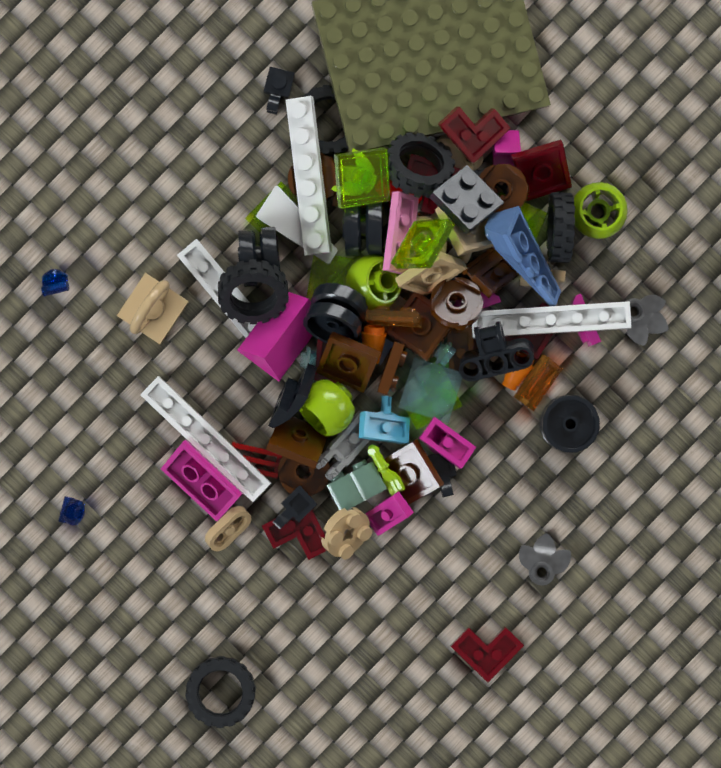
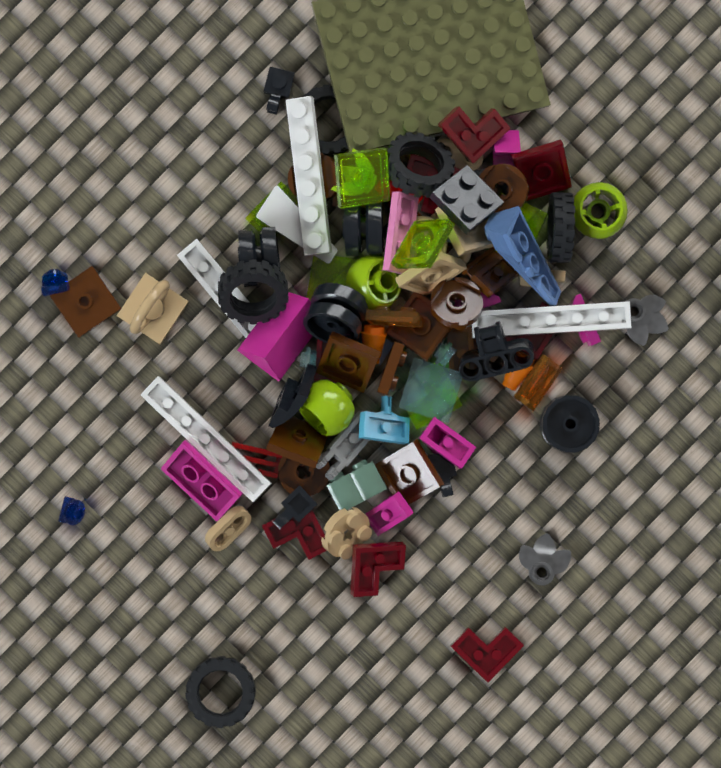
lime piece [368,444,405,496] -> none
none -> reddish brown plate [49,266,121,338]
none -> dark red plate [351,542,406,597]

